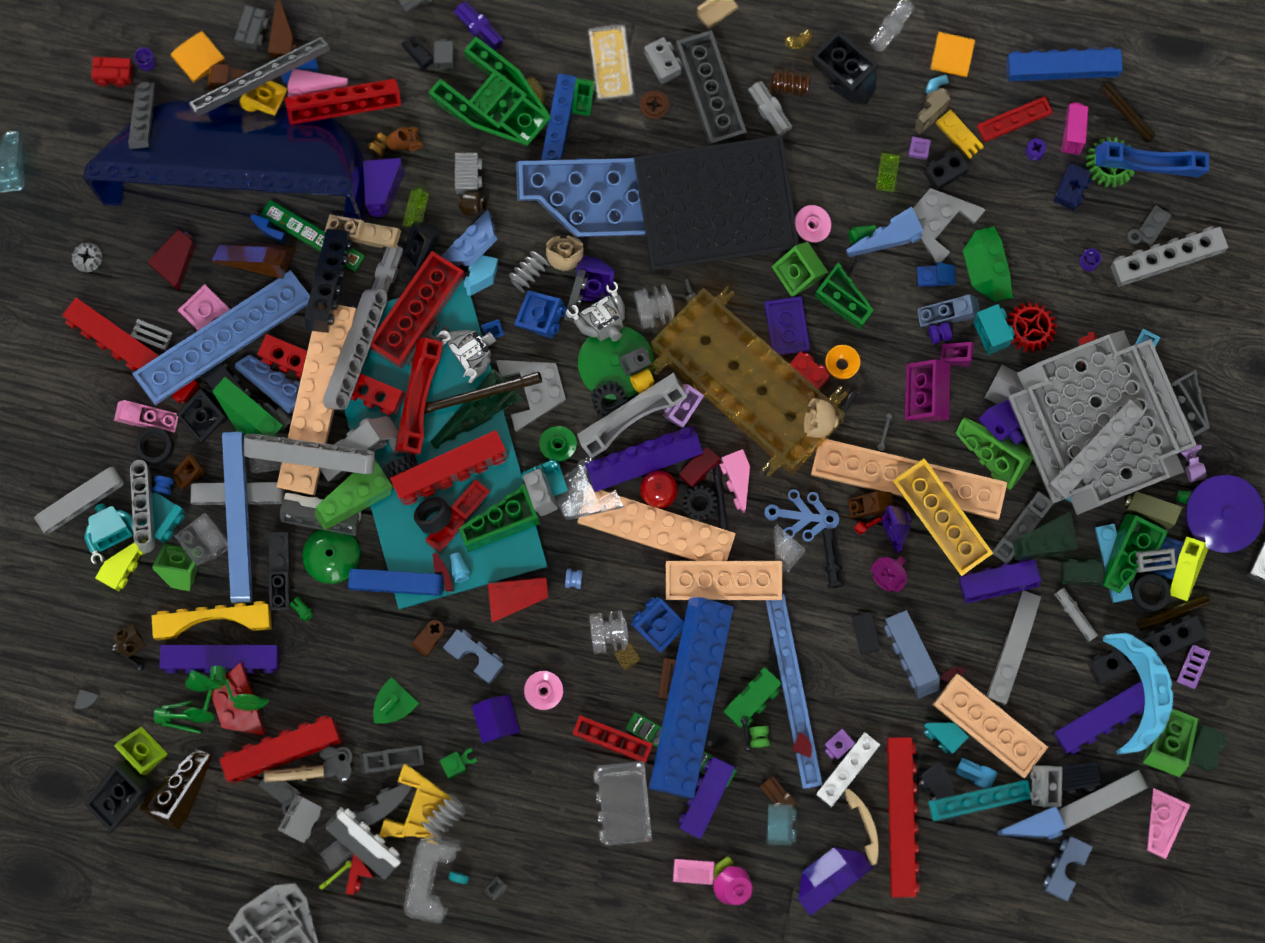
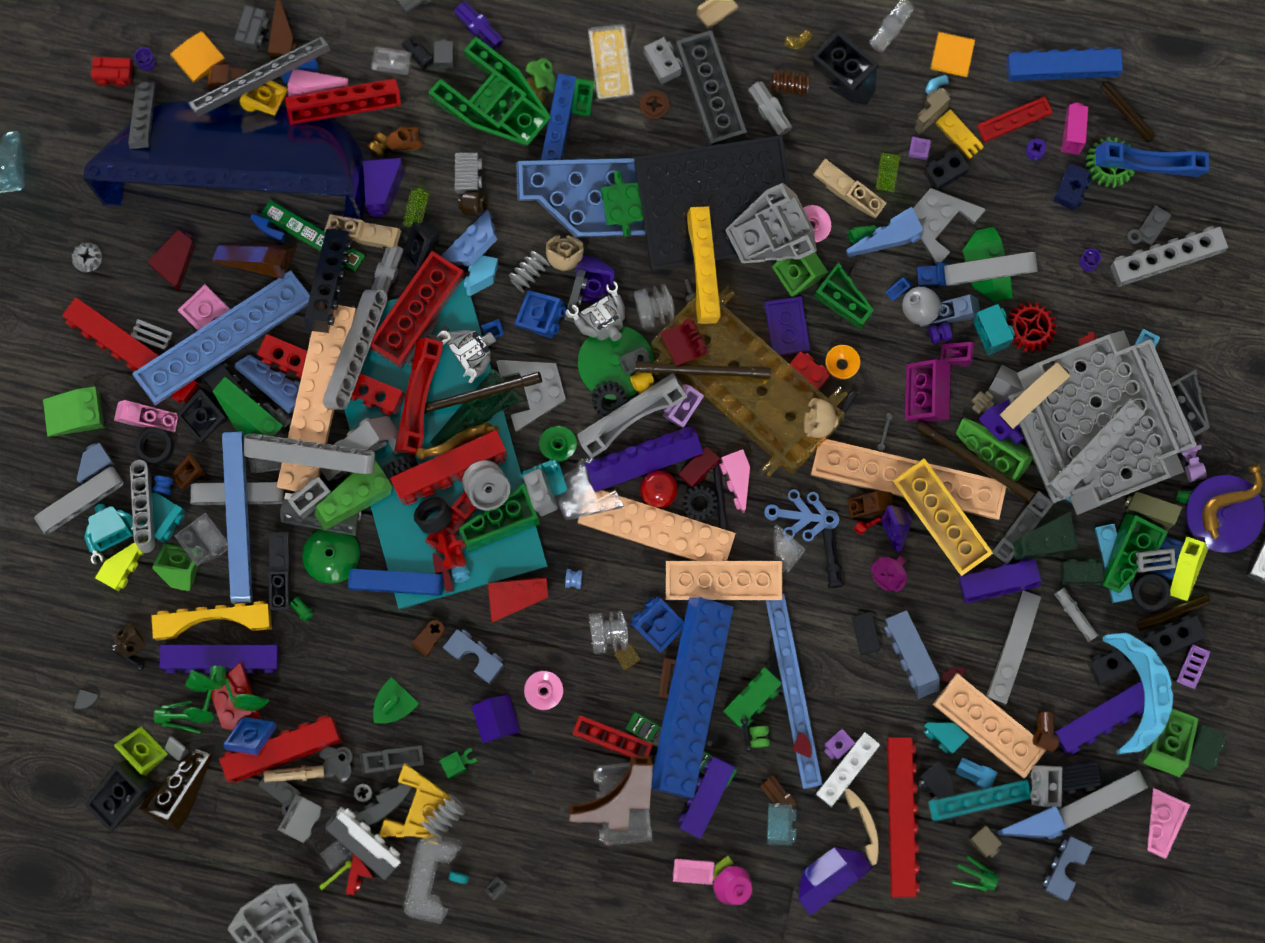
none -> bright green slope [43,386,105,437]
none -> sand blue slope [77,443,115,485]
none -> light grey slope [165,737,189,761]
none -> blue tile [223,717,277,755]
none -> light grey brick [288,477,331,519]
none -> light grey bush [354,784,373,802]
none -> clear slope [372,47,411,75]
none -> pearl gold animal [417,423,499,460]
none -> red hips [436,534,466,569]
none -> light grey wheel [462,460,510,511]
none -> bright green plate [526,58,556,92]
none -> arch [568,756,653,831]
none -> green plate [601,171,643,237]
none -> dark brown piece [635,361,771,379]
none -> dark red hinge [659,318,710,366]
none -> yellow arch [687,206,721,324]
none -> light grey wedge [725,183,817,264]
none -> tan slope [813,159,886,218]
none -> blue piece [886,277,914,301]
none -> light grey cylinder [902,287,941,326]
none -> dark brown piece [916,420,1035,502]
none -> light grey beam [944,252,1038,286]
none -> green plant [952,856,999,892]
none -> dark tan brick [969,826,1002,858]
none -> dark tan gear [971,391,995,414]
none -> tan slope [1000,362,1071,429]
none -> reddish brown piece [1033,711,1059,752]
none -> pearl gold animal [1202,464,1263,539]

